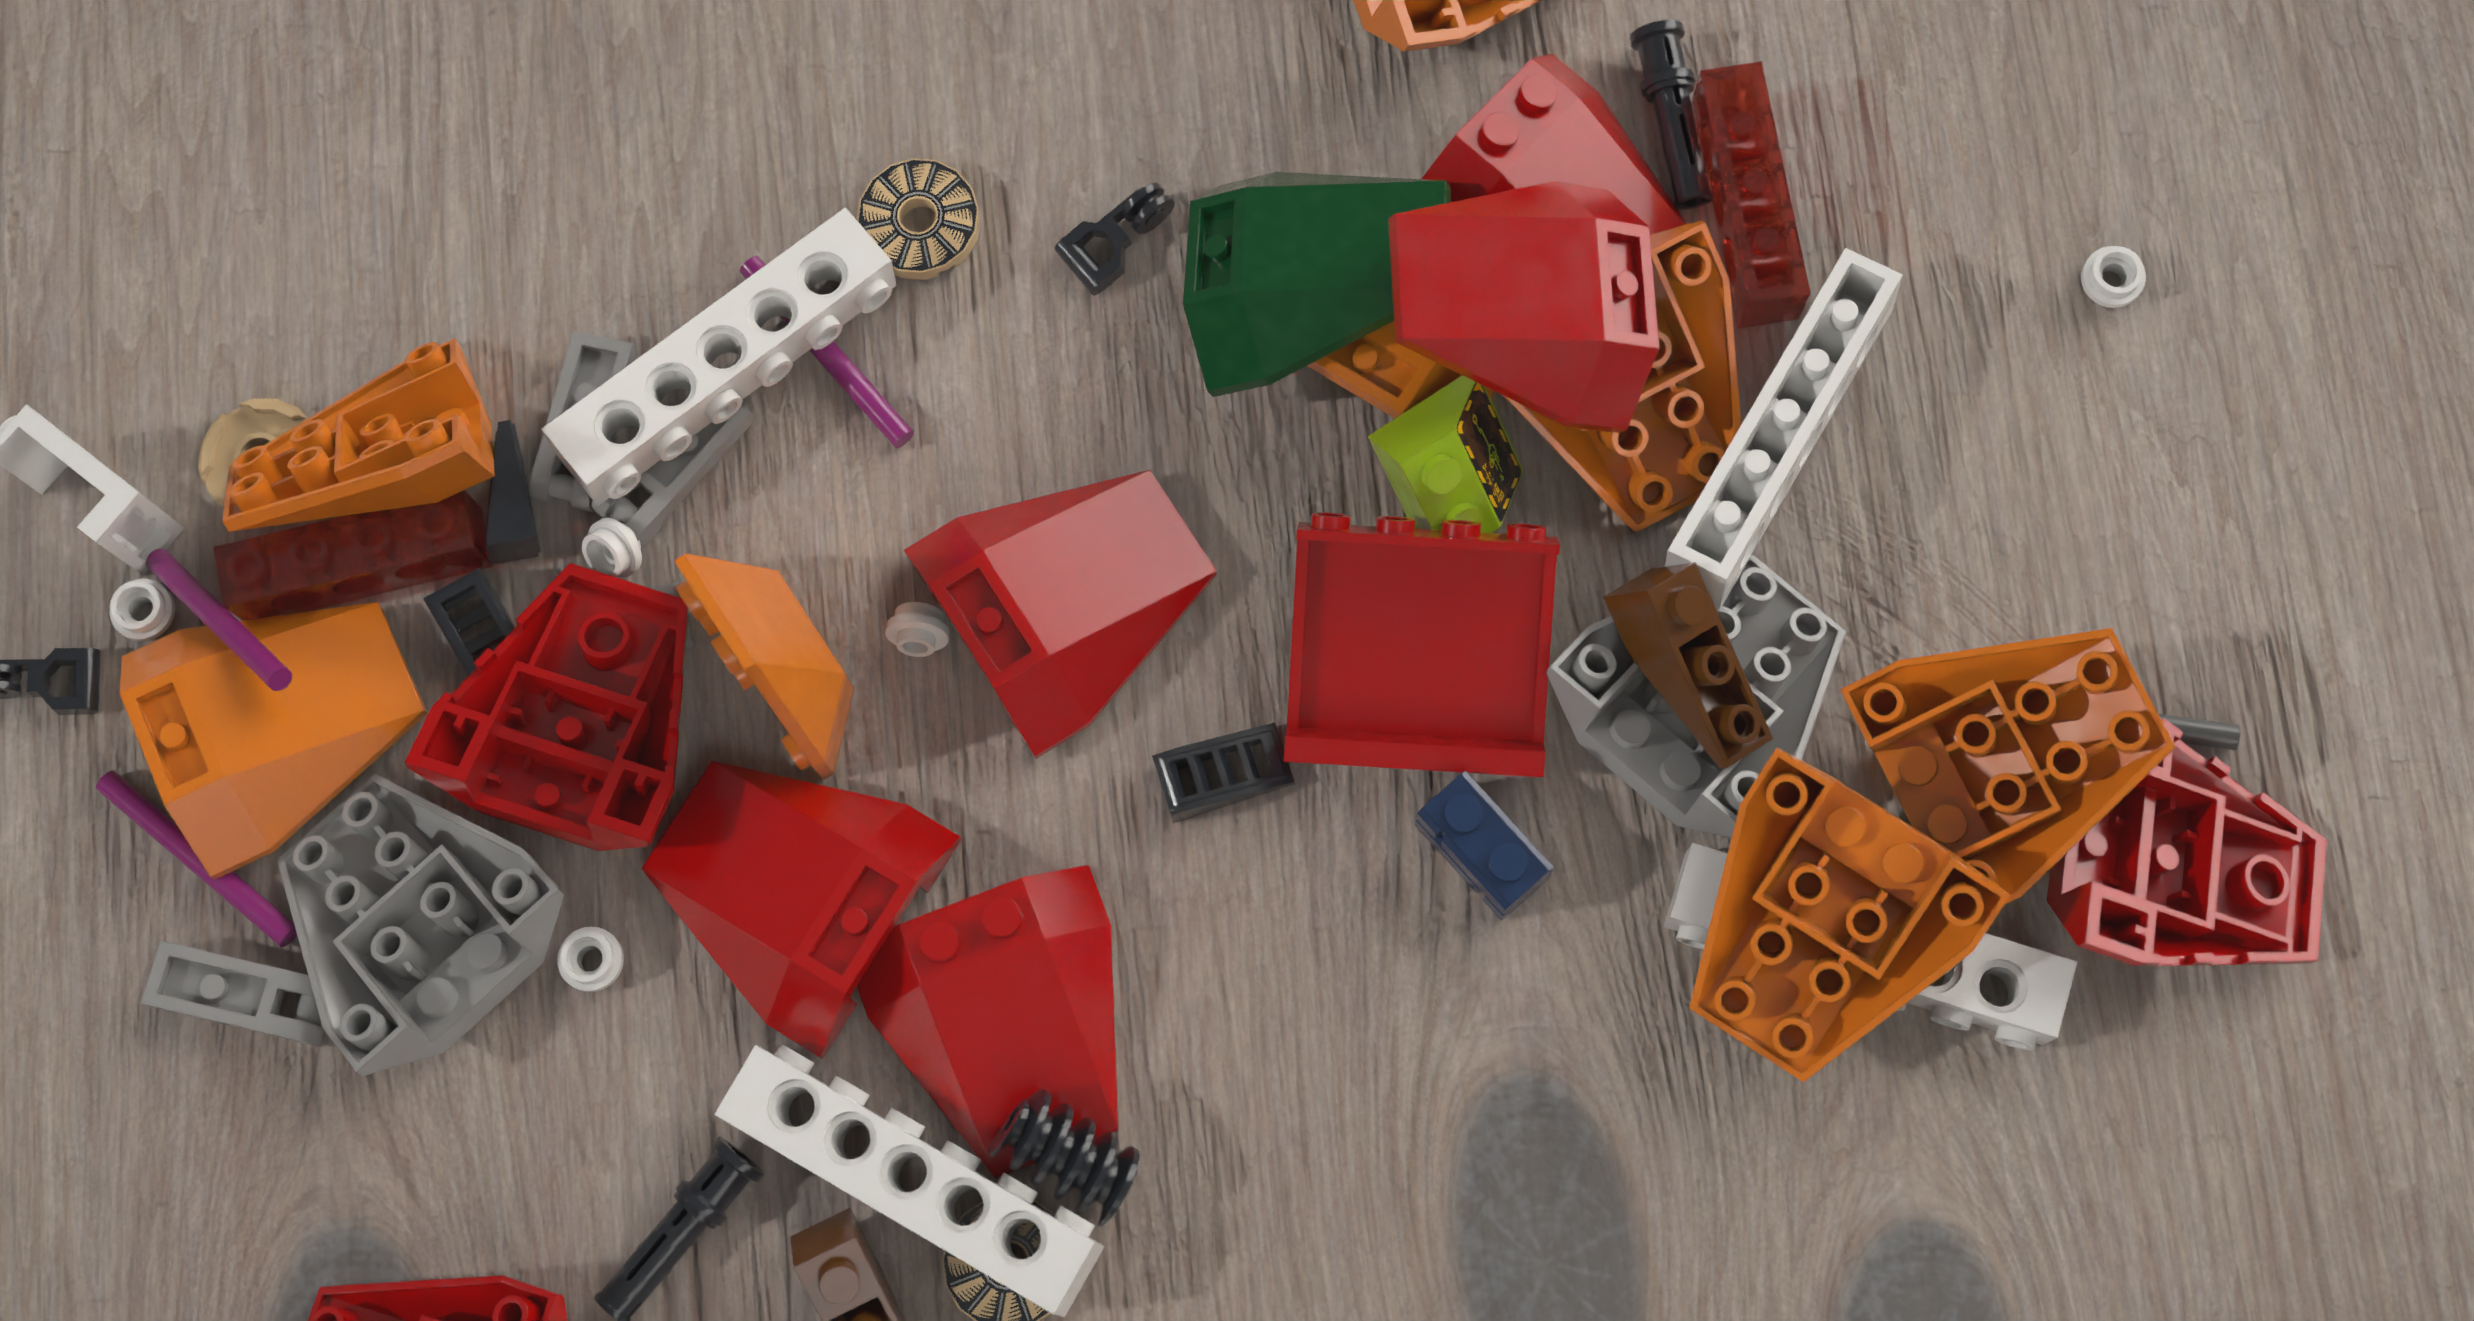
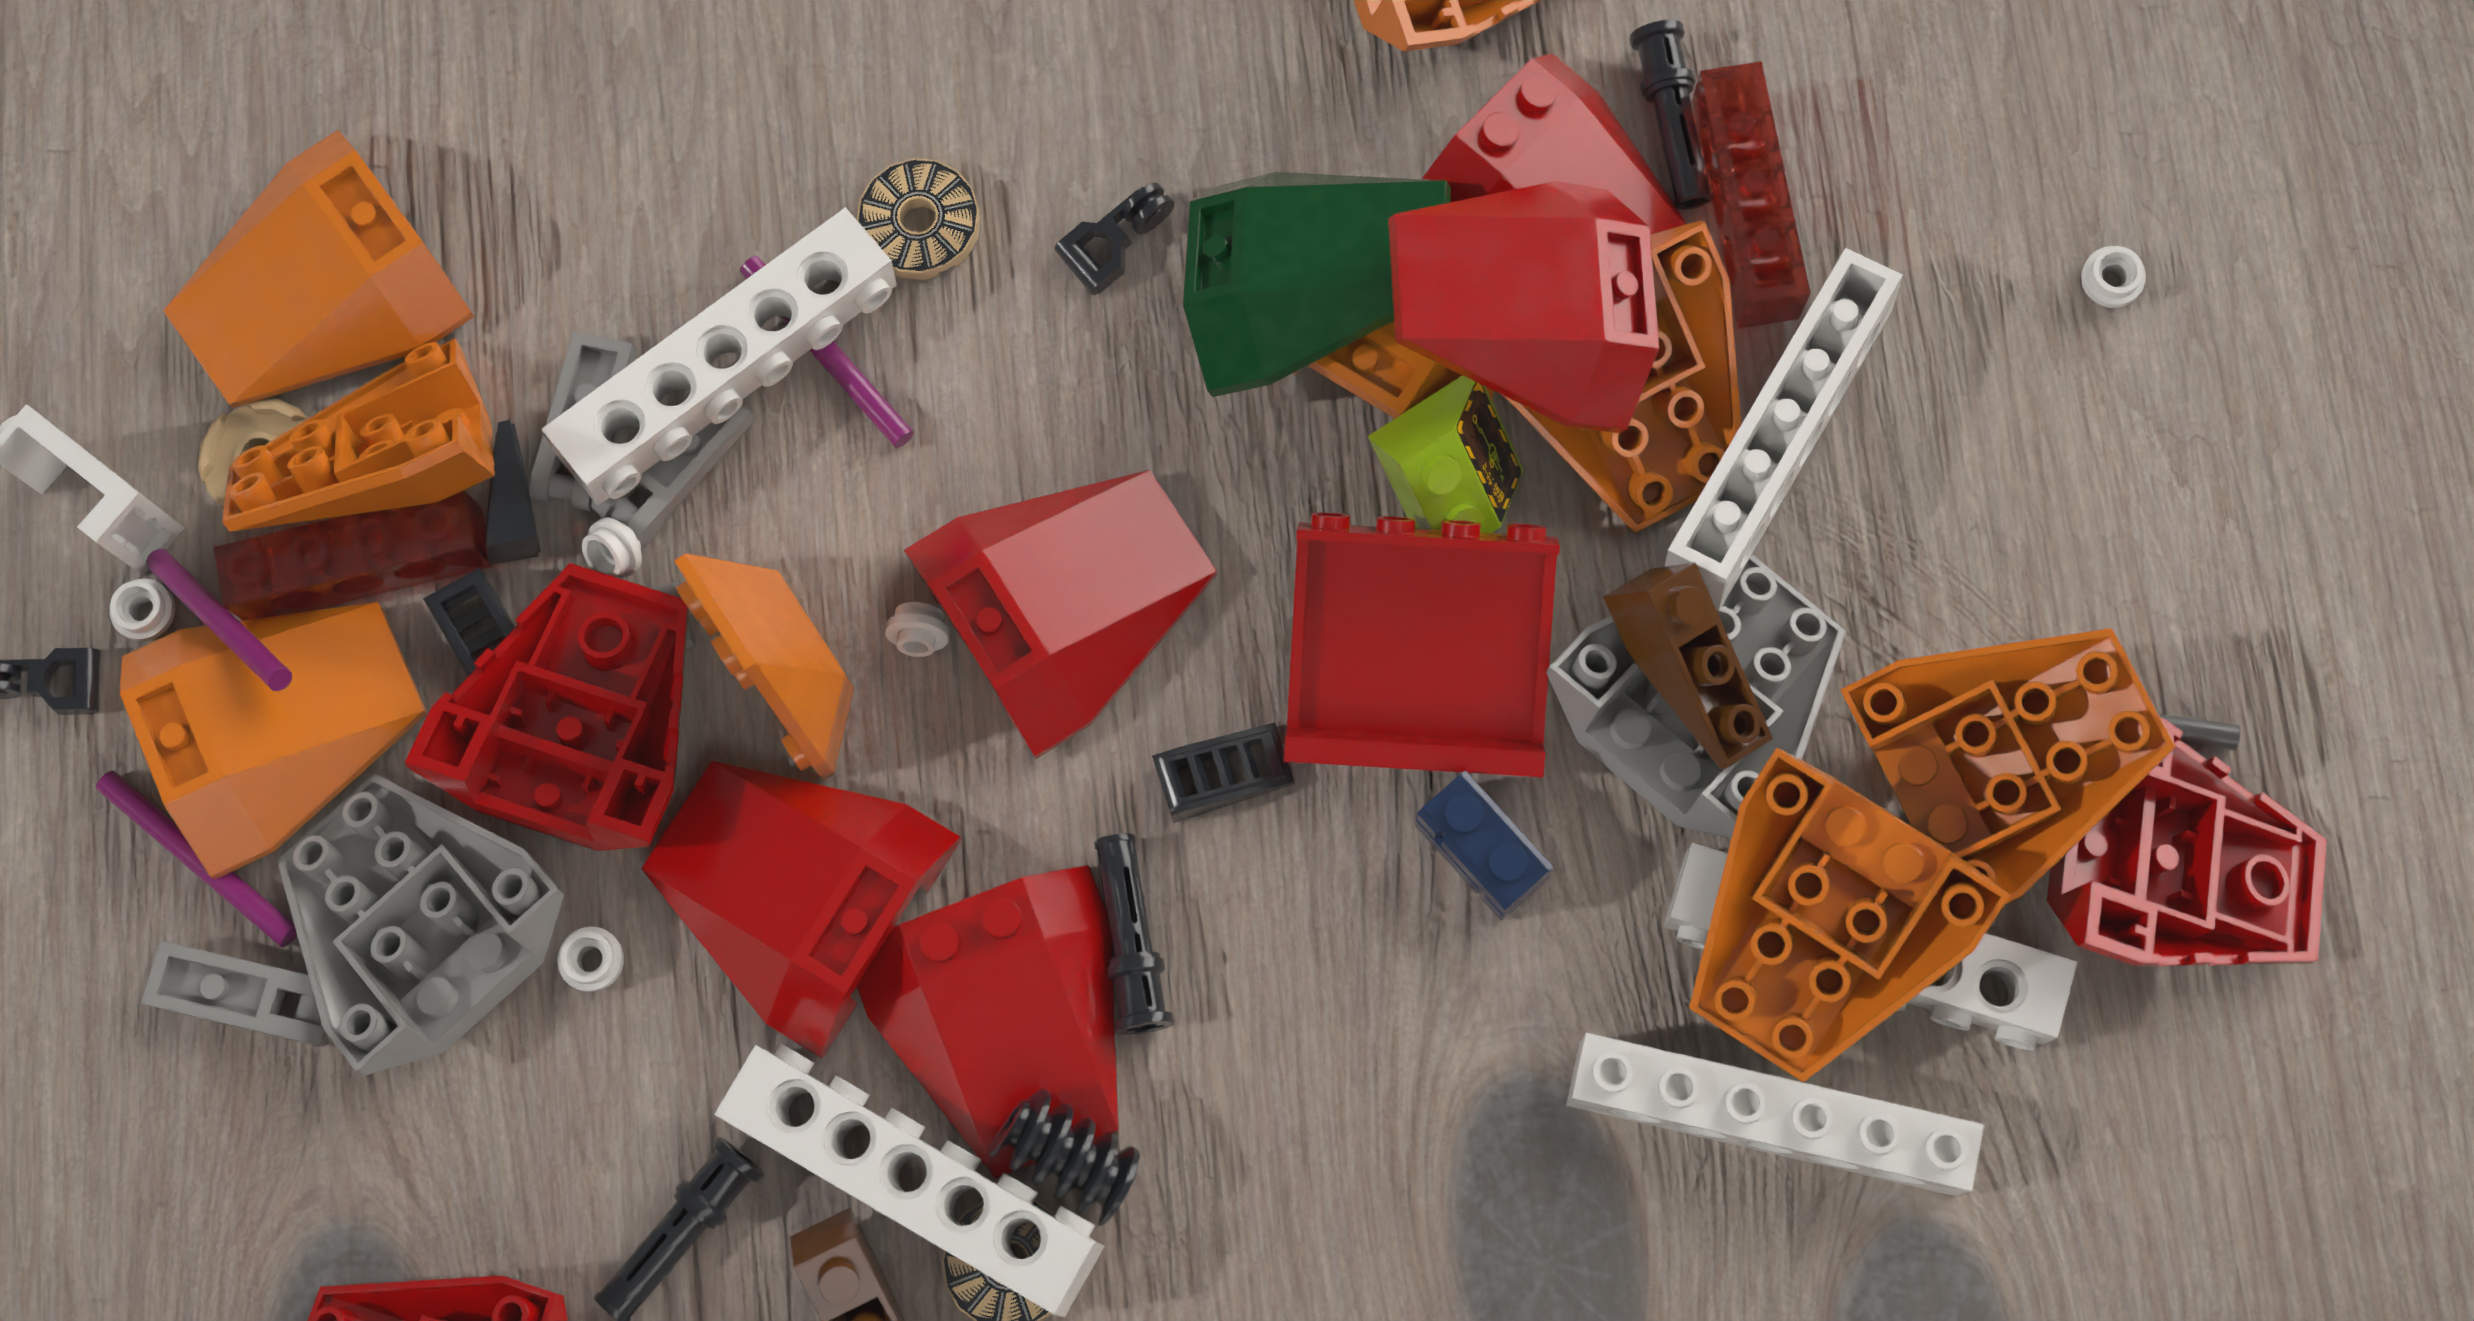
none -> orange wedge [163,130,475,408]
none -> black pin [1094,833,1174,1035]
none -> white brick [1566,1033,1984,1196]

